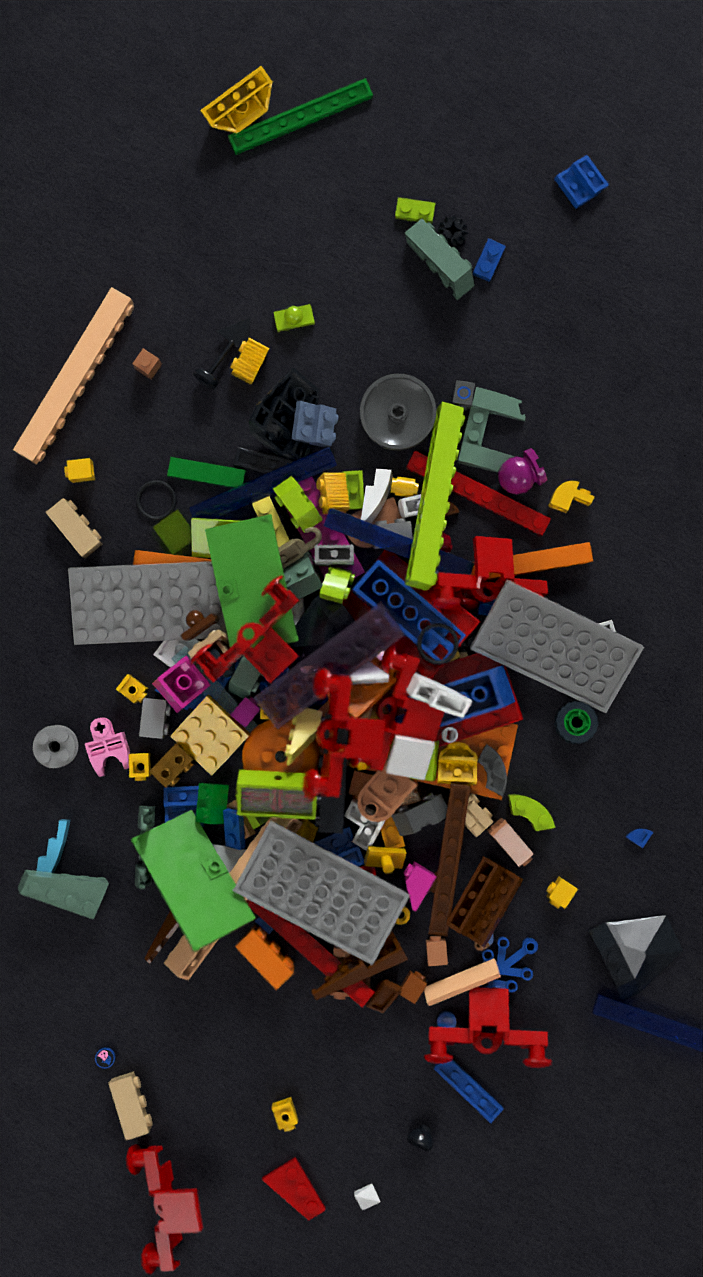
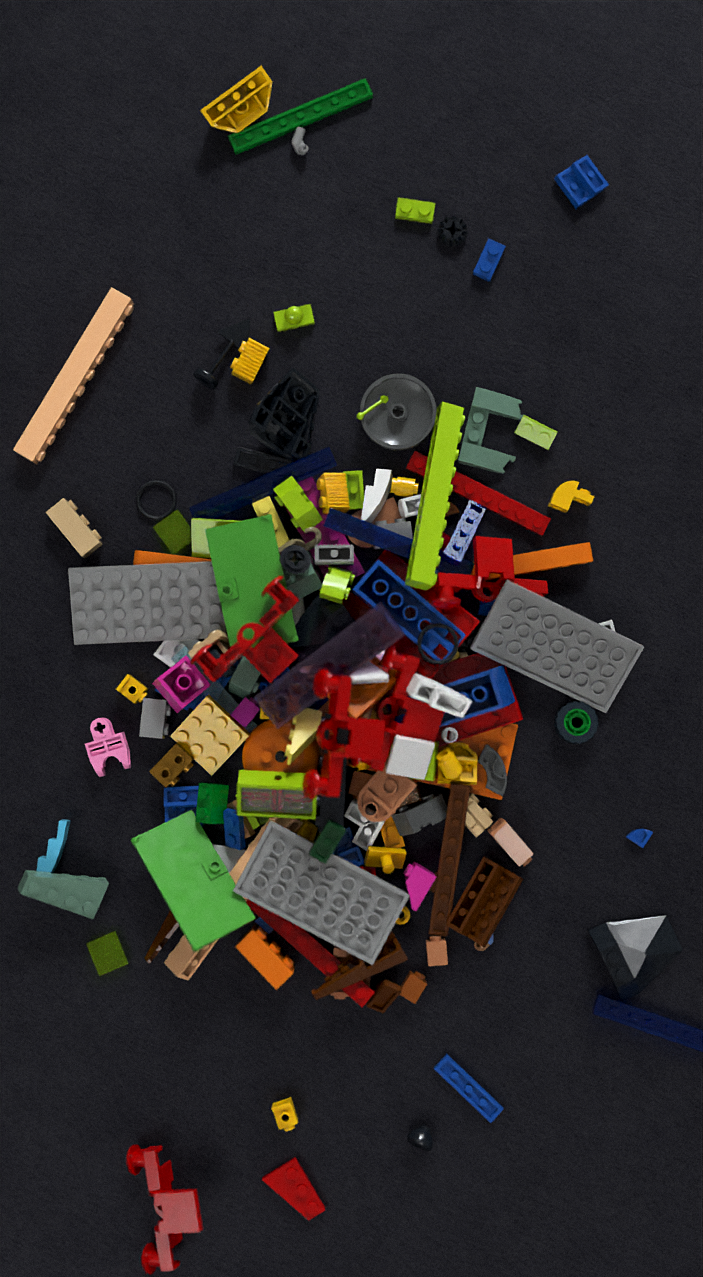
light grey wheel [33,725,79,768] -> none
yellow brick [64,458,95,483] -> none
tile [95,1047,116,1068] -> none
tan brick [109,1072,153,1140] -> none
yellow brick [129,753,151,781] -> none
nougat brick [132,348,162,379] -> none
sand green wedge [135,806,155,889] -> none
green tile [167,457,246,490] -> none
reddish brown tile [180,610,220,641] -> none
sand blue plate [292,401,338,447] -> none
white slope [355,1183,380,1210] -> none
sand green wedge [405,219,474,300] -> none
light nougat tile [424,959,501,1006] -> none
red piece [424,987,552,1068] -> none
blue tile [437,1011,456,1028] -> none
dark grey brick [452,380,475,411] -> none
red hair [454,589,480,610] -> none
blue plant [477,937,538,992] -> none
magenta tile [498,448,547,495] -> none
lime brick [507,794,555,831] -> none
yellow brick [546,877,578,909] -> none
none -> clear neon green piece [86,931,128,976]
none -> black gear [279,545,311,575]
none -> light grey arm [291,127,308,155]
none -> dark green plate [308,819,346,864]
none -> lime hinge [357,395,388,420]
none -> yellow brick [436,749,463,779]
none -> clear blue plate [441,499,487,566]
none -> lime plate [515,415,557,450]

